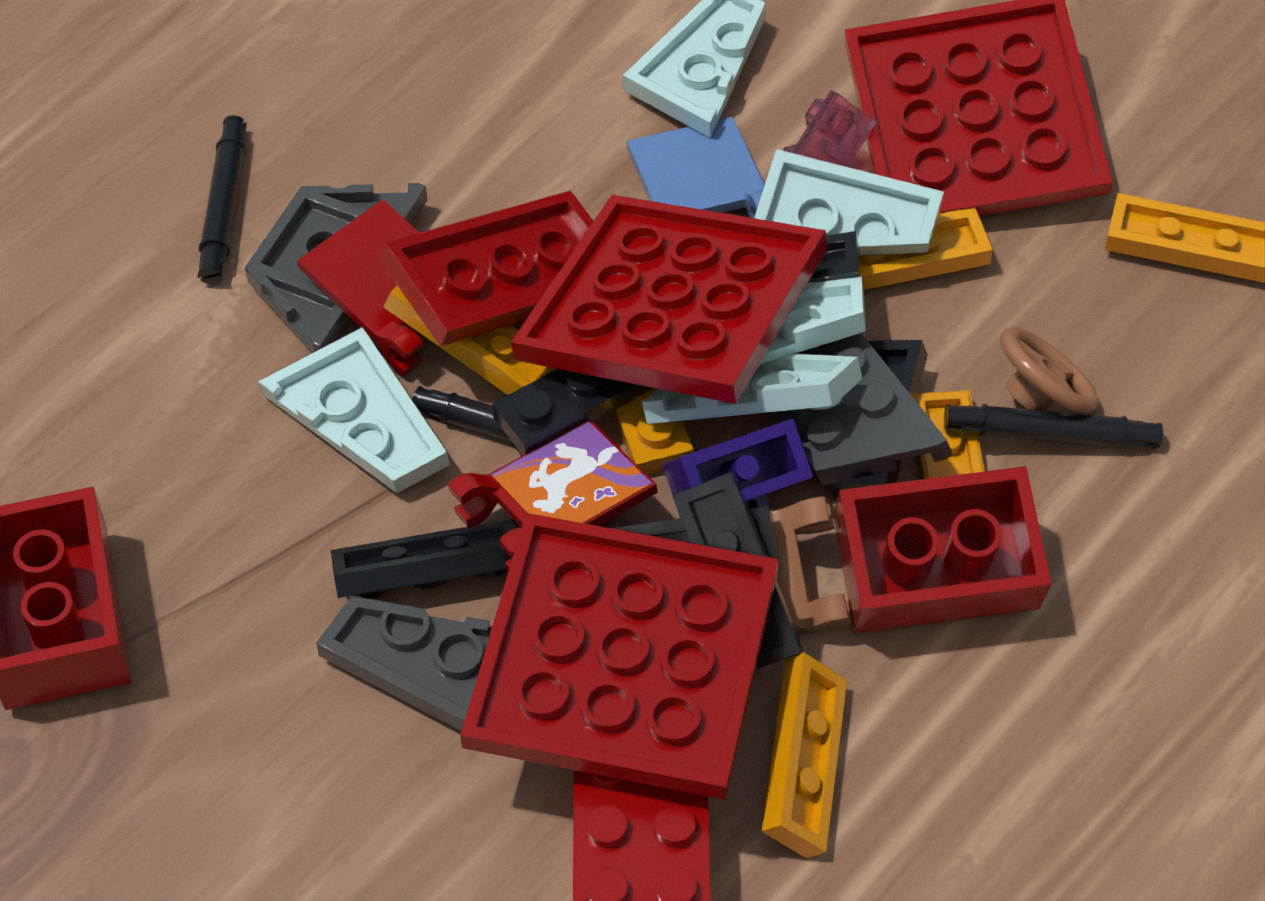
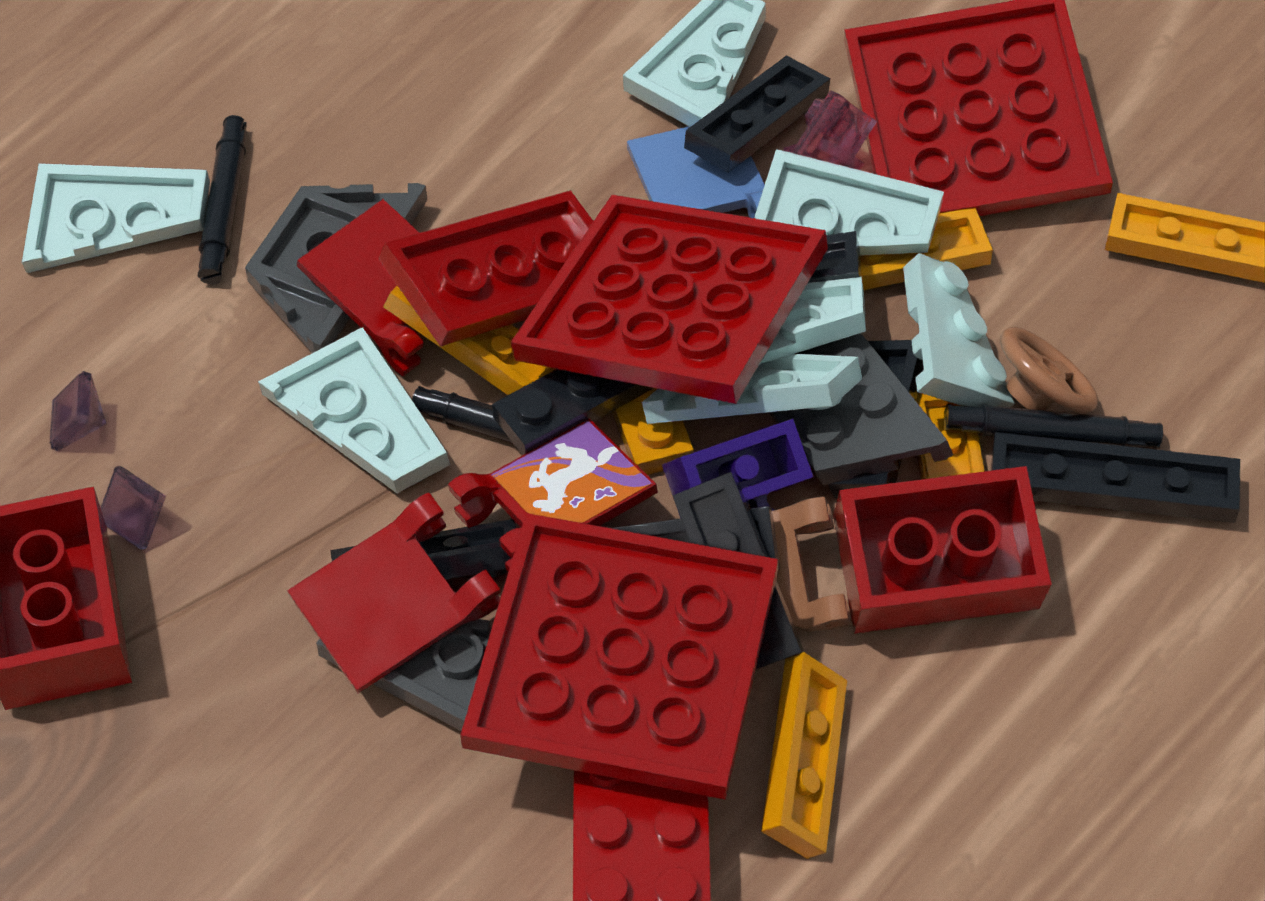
none -> light aqua wing [22,164,210,273]
none -> slope [49,371,106,451]
none -> slope [101,466,166,550]
none -> red flag [287,492,501,694]
none -> black plate [684,55,831,173]
none -> light aqua wing [903,253,1015,407]
none -> black plate [991,432,1240,523]

